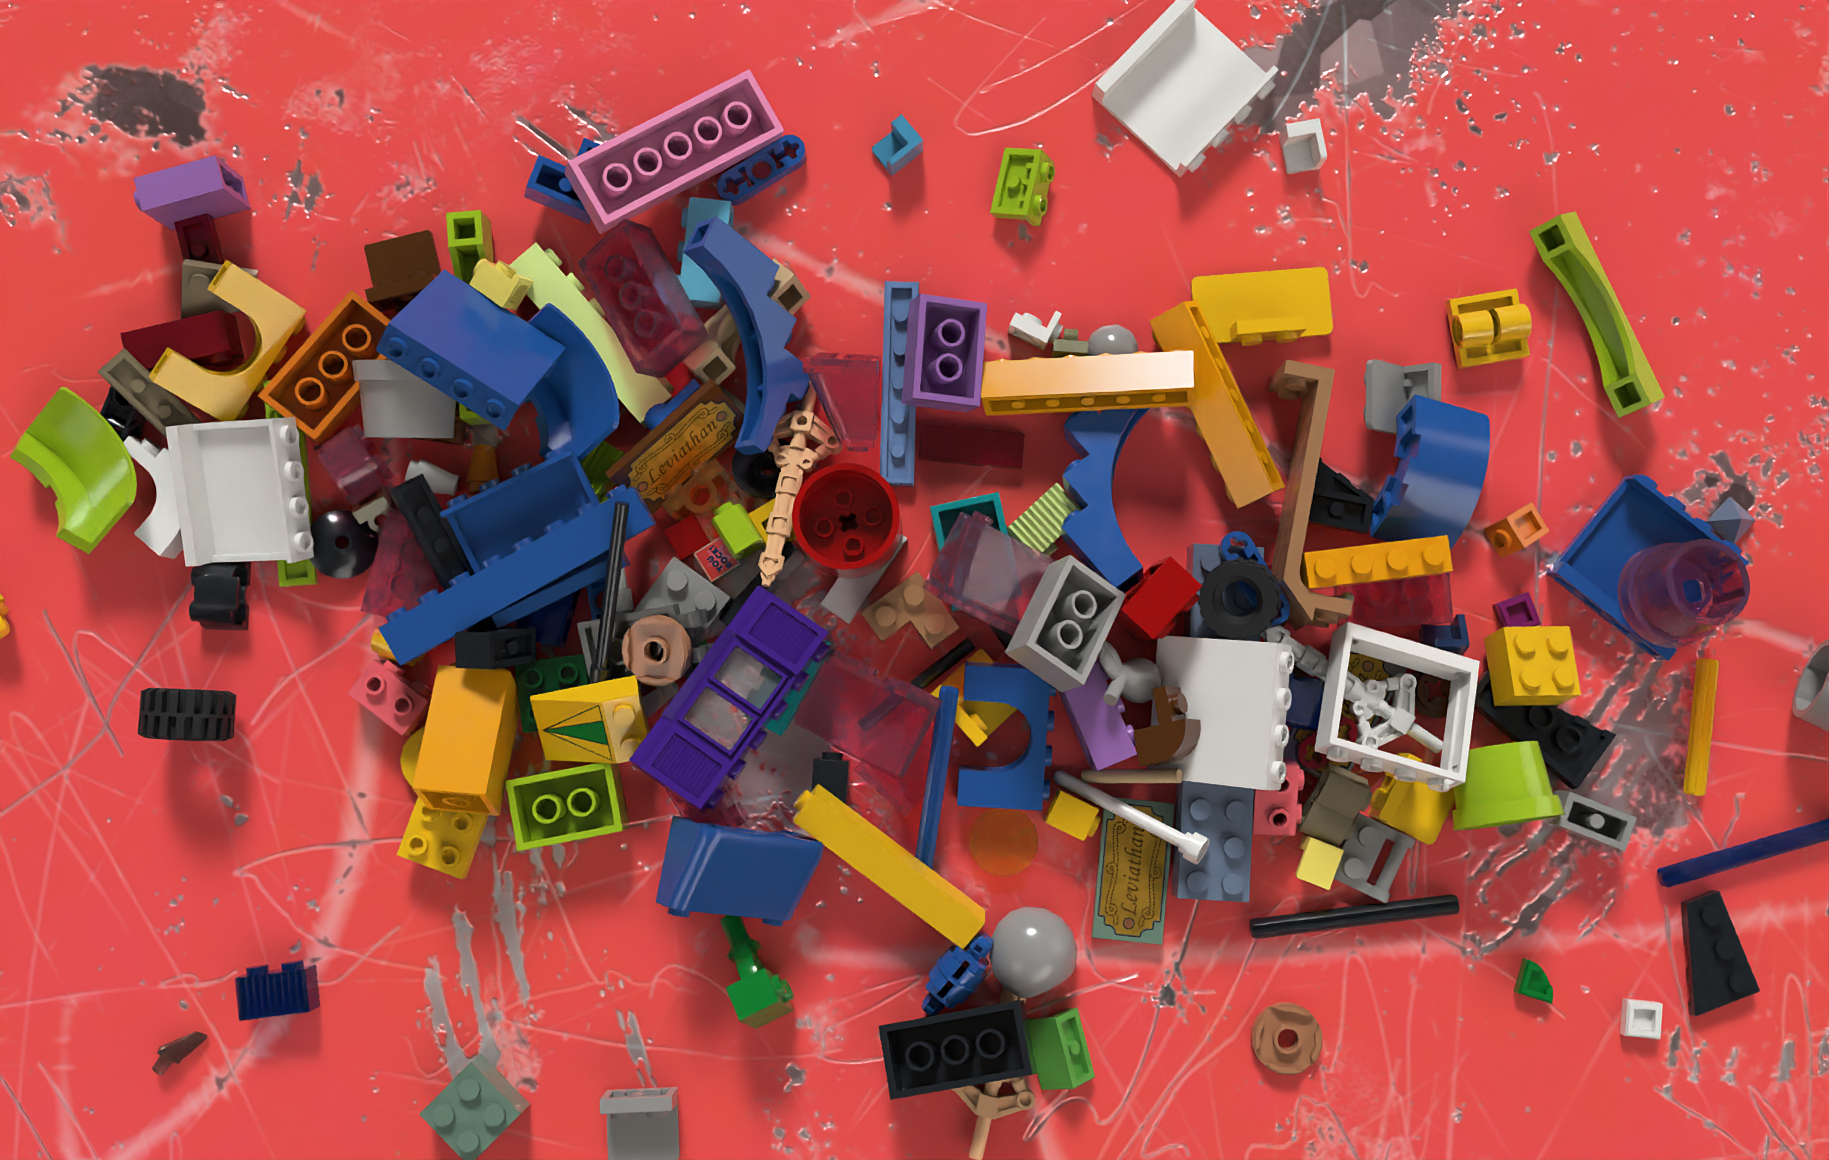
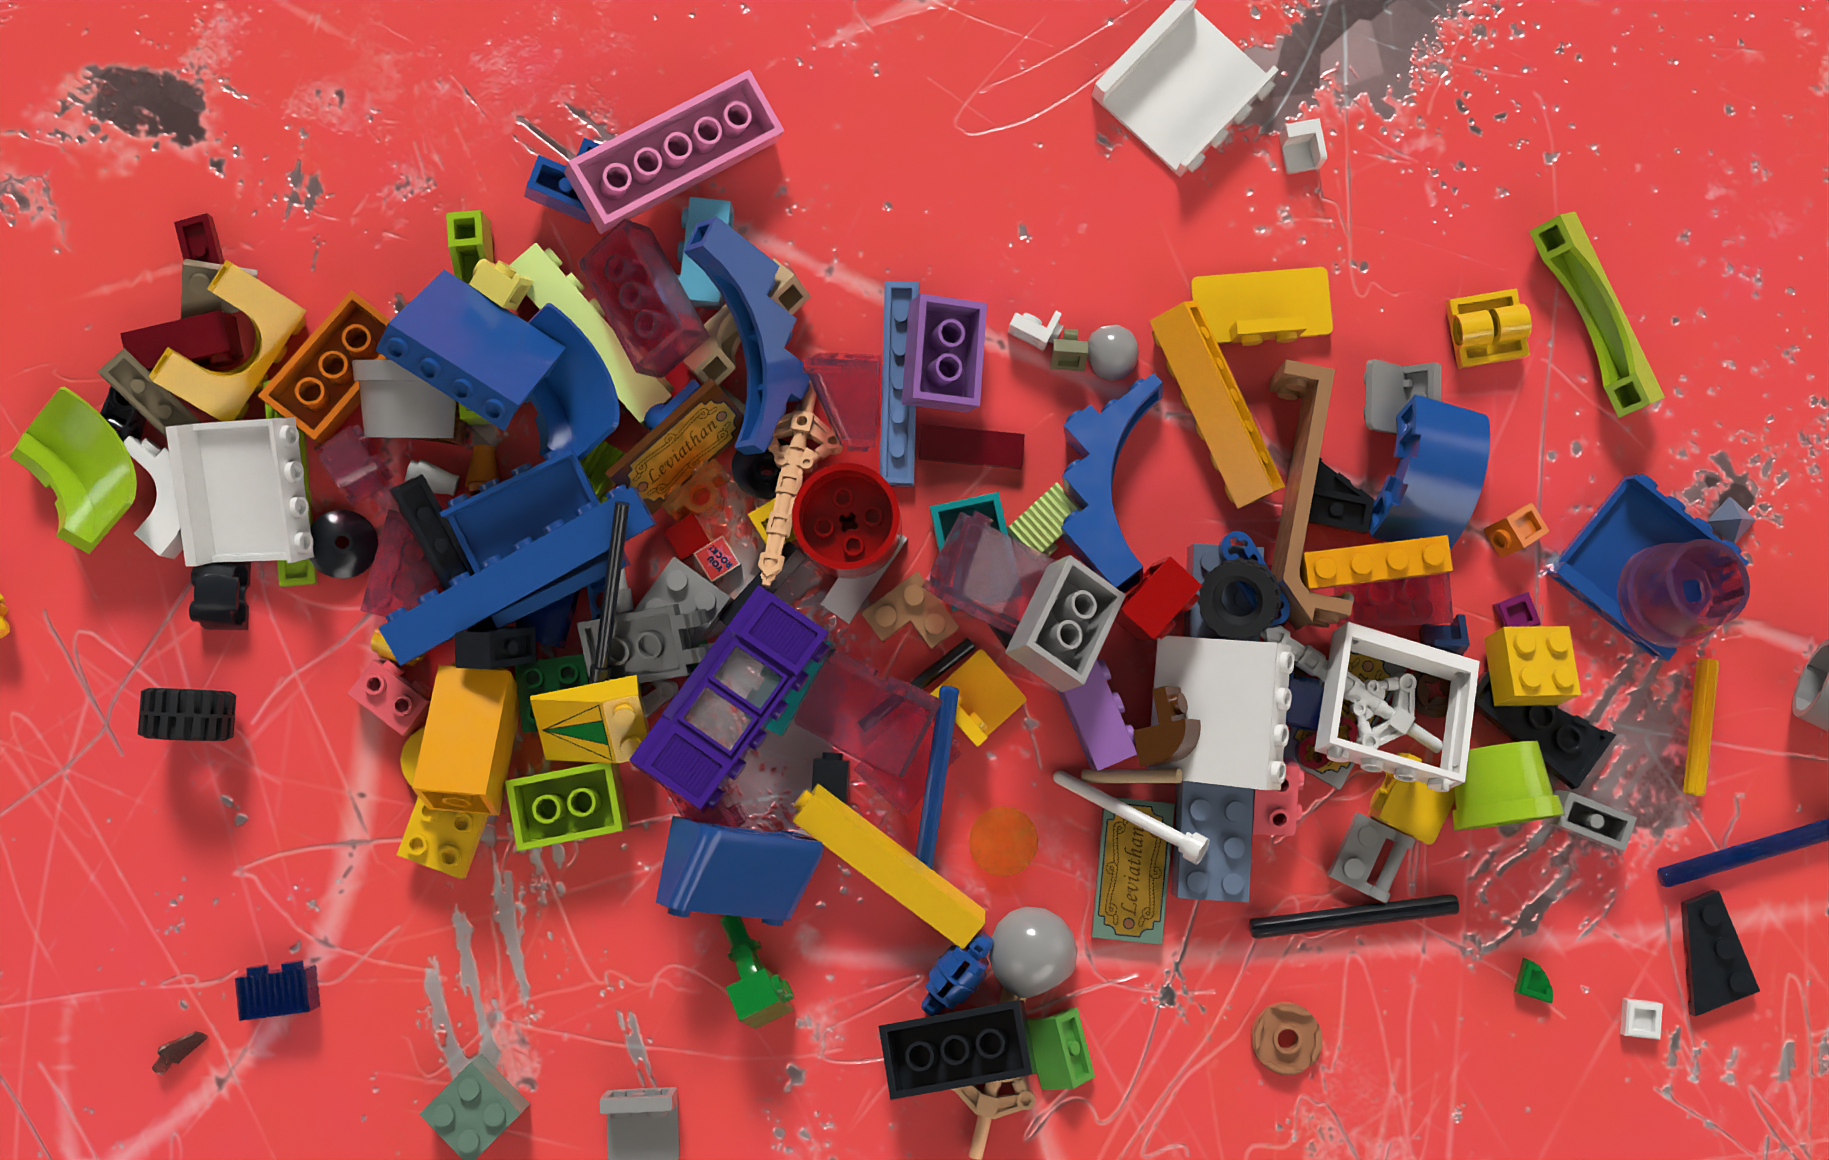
medium lavender brick [133,155,251,231] -> none
olive tile [352,485,395,531] -> none
reddish brown bracket [364,230,441,312] -> none
nougat tile [621,614,692,687] -> none
lime brick [711,502,766,561] -> none
blue beam [717,135,806,206] -> none
dark azure panel [872,114,923,176] -> none
blue arch [957,661,1056,811] -> none
light orange brick [981,350,1195,416] -> none
lime bracket [990,148,1055,226] -> none
yellow brick [1043,789,1101,841] -> none
light grey piece [1098,640,1161,706] -> none
light yellow panel [1295,835,1344,890] -> none
dark tan brick [1298,763,1372,848] -> none

